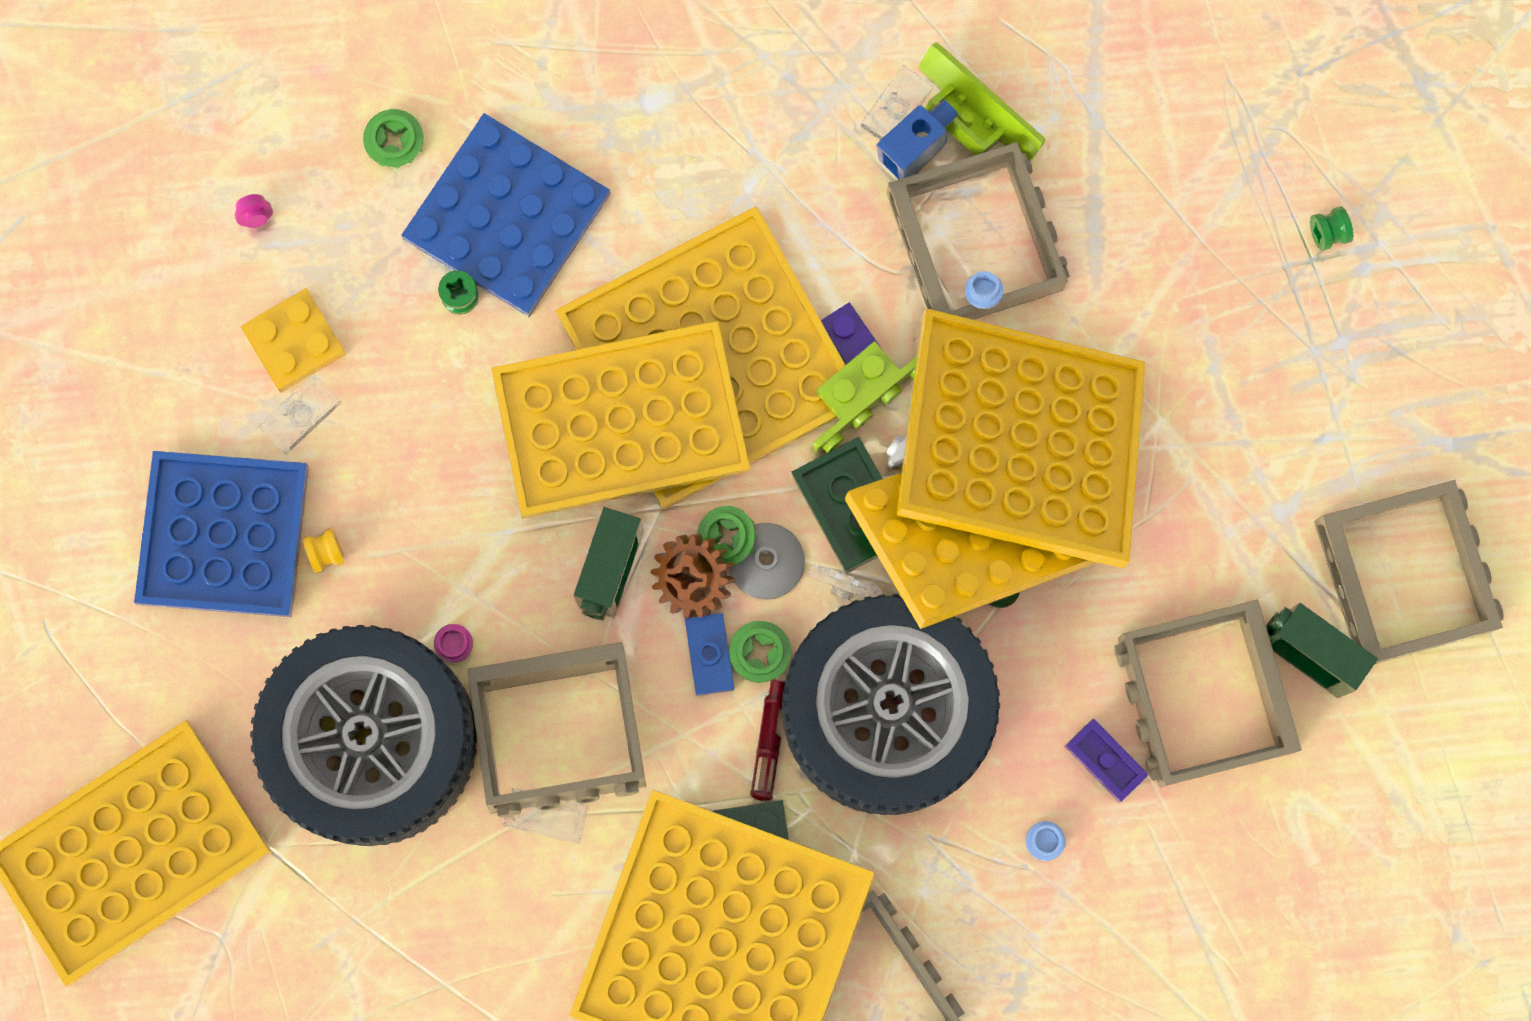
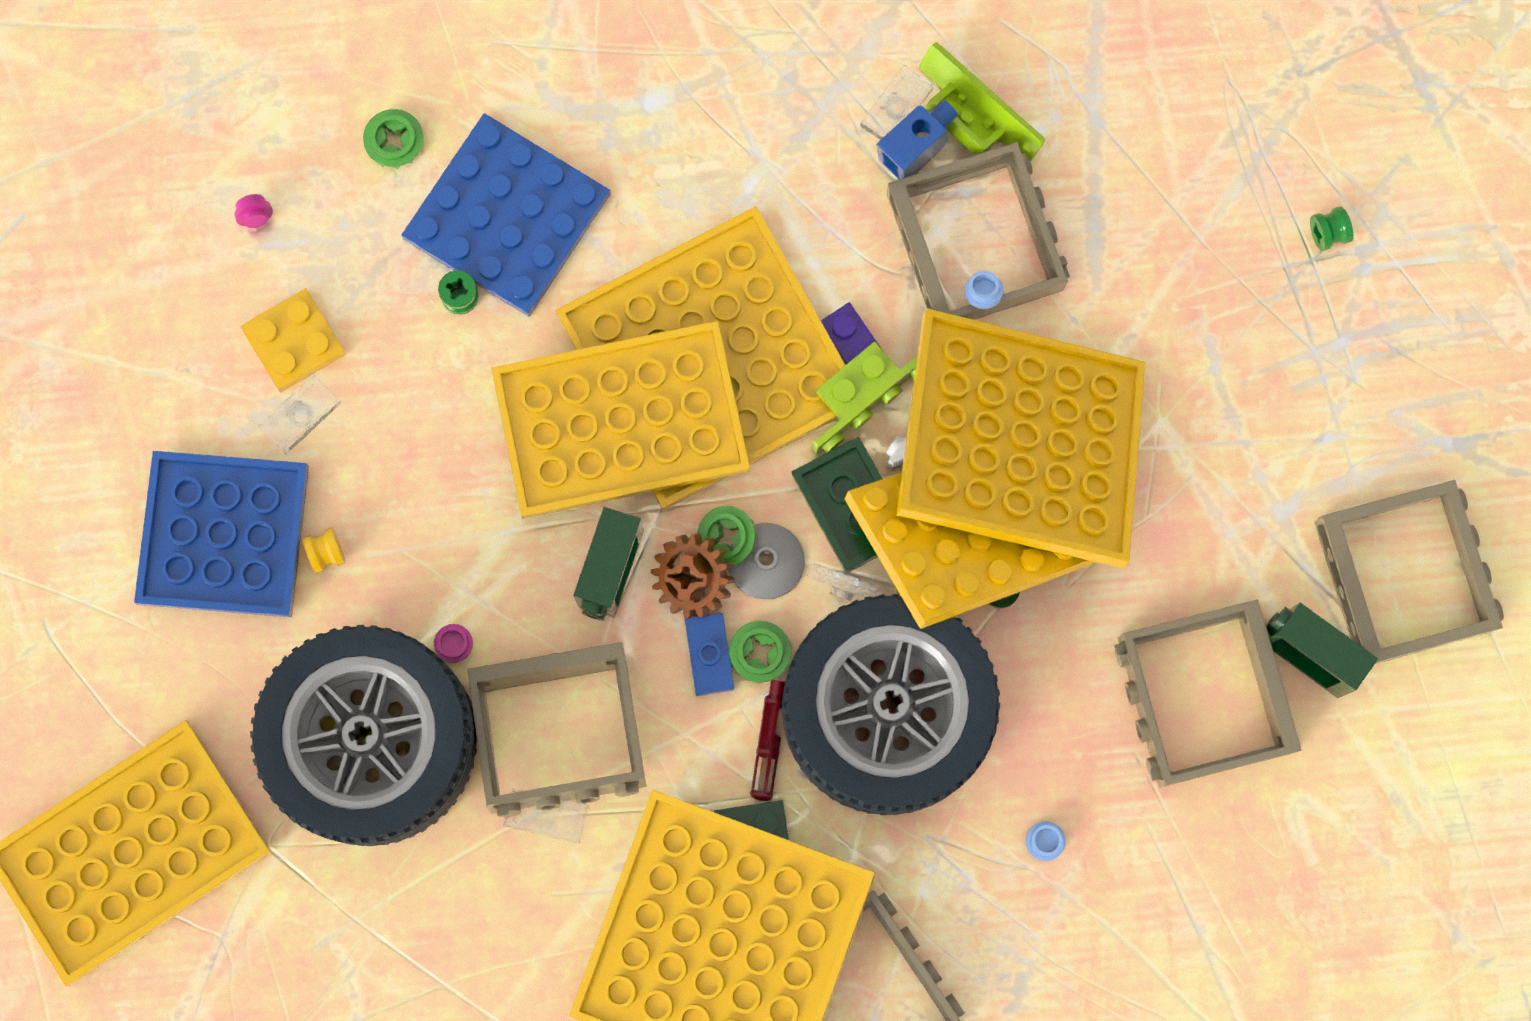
dark purple plate [1064,718,1149,803] -> none

